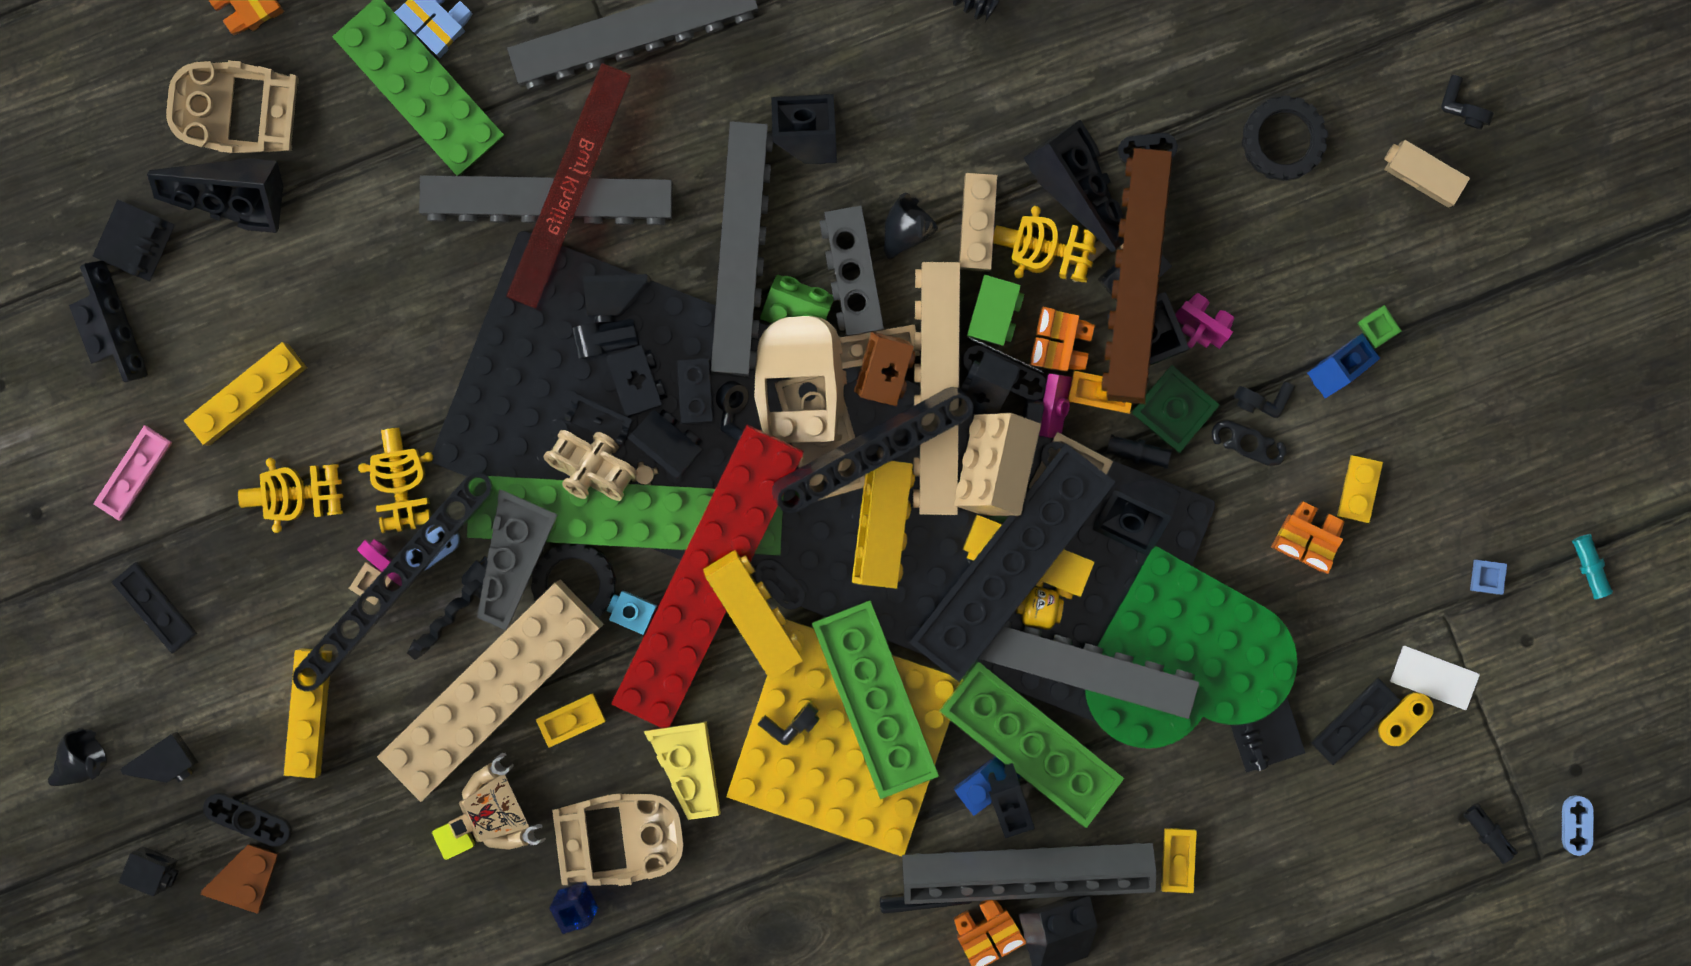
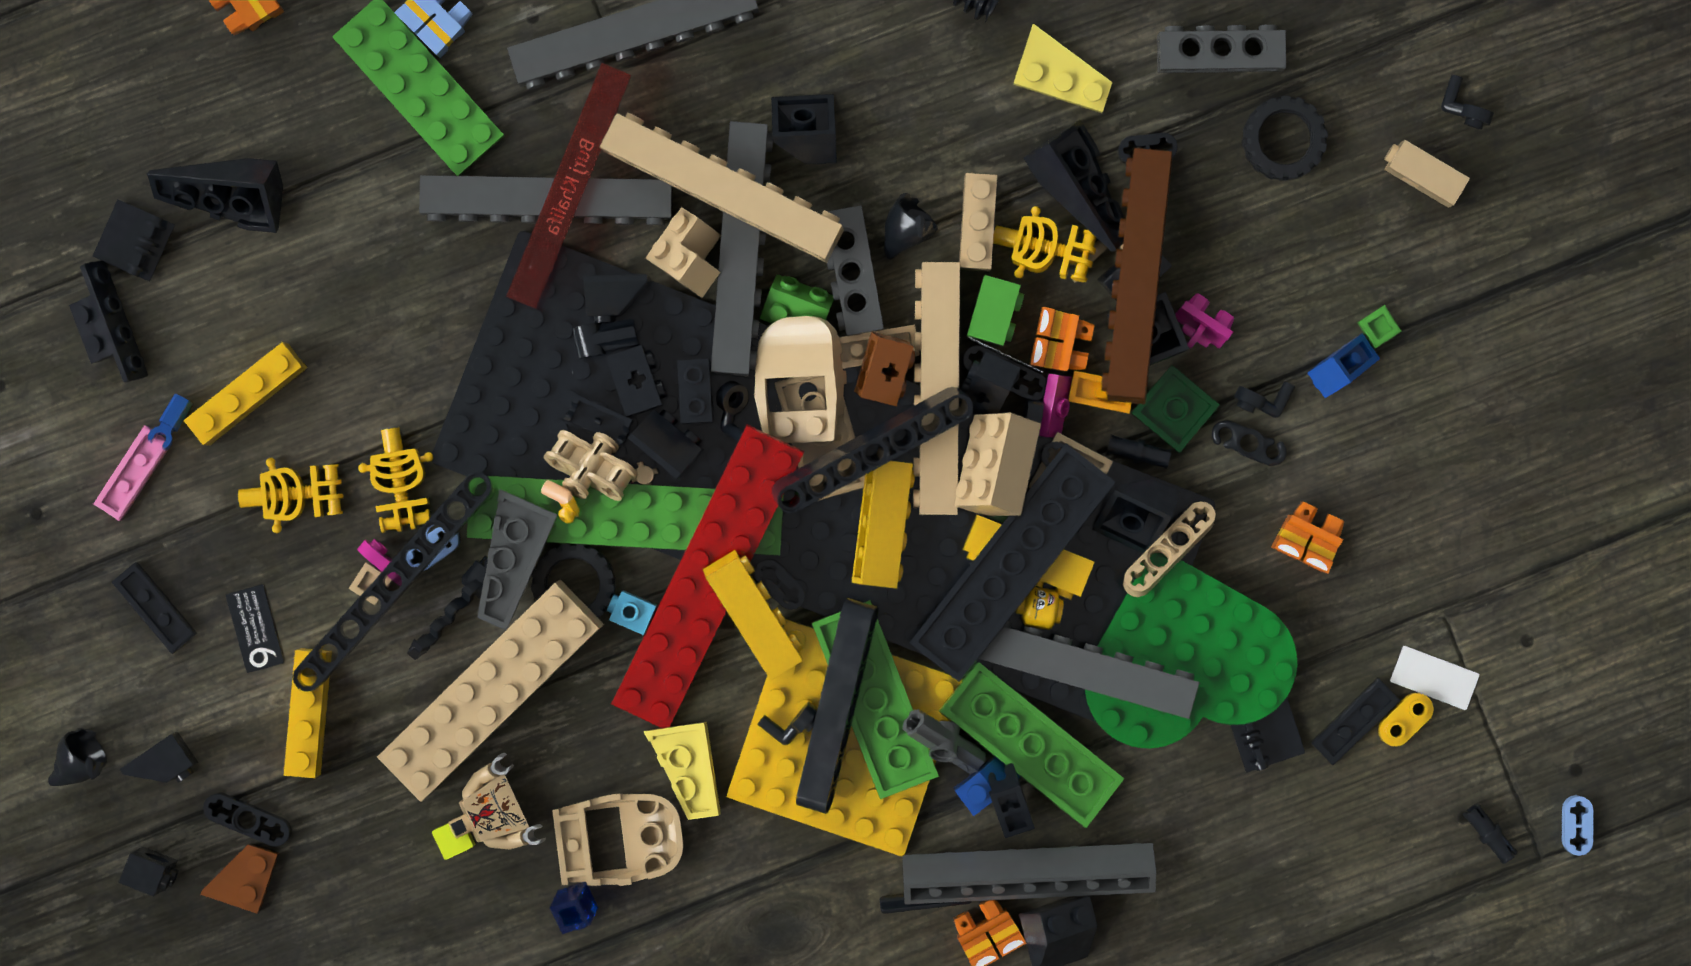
tan slope [166,60,299,154] -> none
yellow plate [536,693,606,748] -> none
yellow plate [1161,828,1197,893] -> none
yellow plate [1337,455,1383,523] -> none
medium blue plate [1470,560,1507,595] -> none
teal pin [1572,534,1613,599] -> none
none -> blue bar [148,394,193,451]
none -> black sticker [226,585,284,673]
none -> arm [541,480,580,524]
none -> tan brick [600,113,844,263]
none -> tan brick [646,207,721,298]
none -> black beam [796,598,879,814]
none -> dark grey piece [903,709,986,774]
none -> light yellow wing [1013,24,1112,113]
none -> tan beam [1123,501,1216,597]
none -> dark grey brick [1157,25,1286,73]

